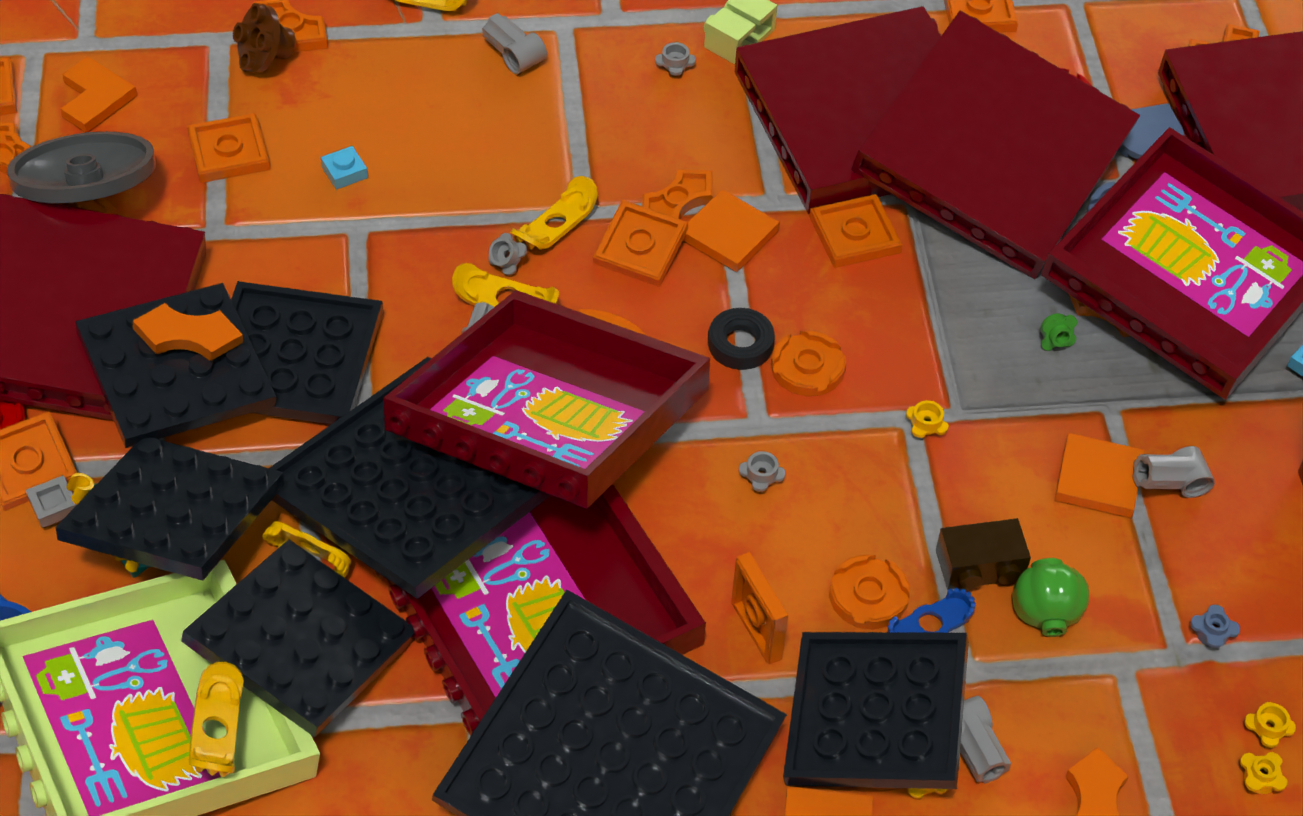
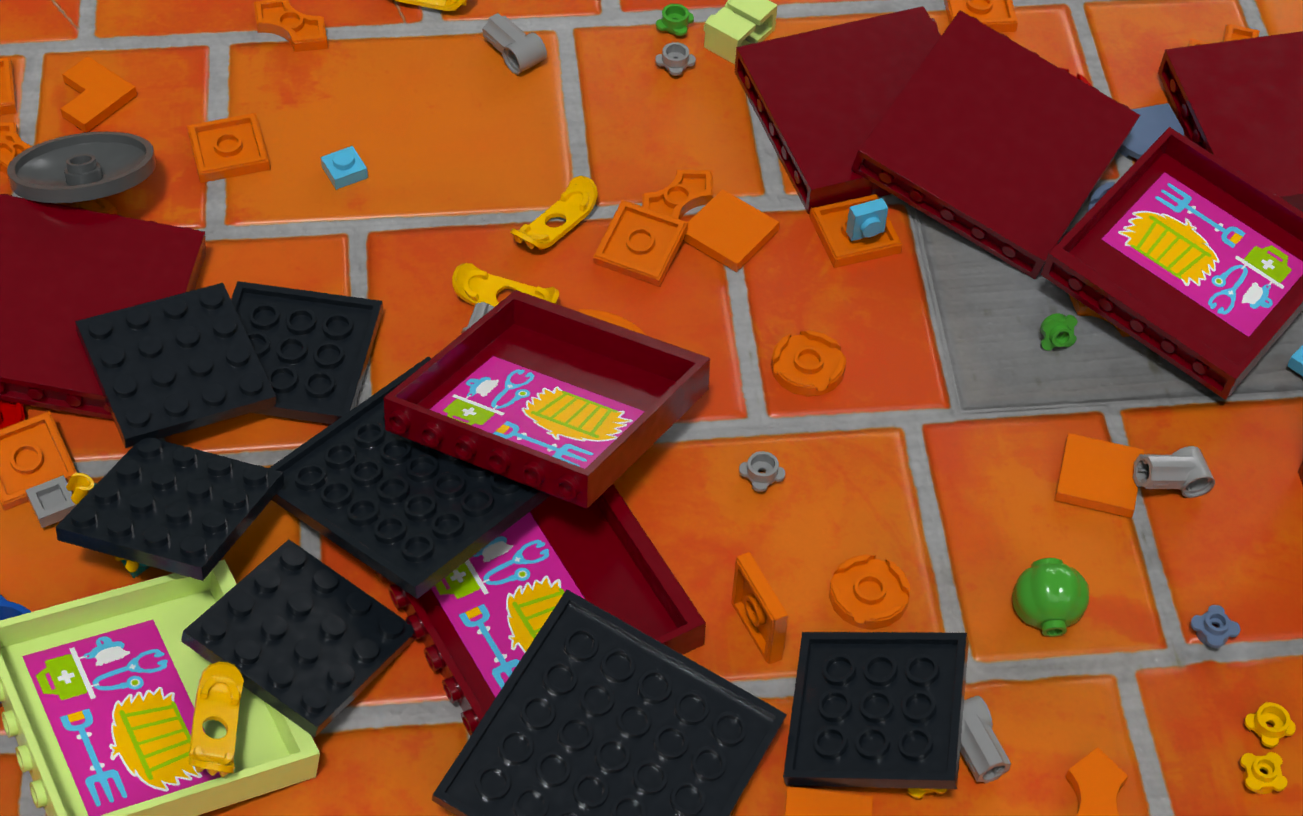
orange tile [133,303,243,361] -> none
reddish brown plate [233,3,296,73] -> none
yellow piece [262,521,352,578] -> none
light grey plate [488,233,527,275] -> none
black tyre [708,308,775,370] -> none
blue piece [888,588,976,633] -> none
yellow plate [906,400,949,438] -> none
dark brown brick [936,518,1031,590] -> none
none -> bright green plate [656,4,694,36]
none -> medium azure plate [846,198,888,241]

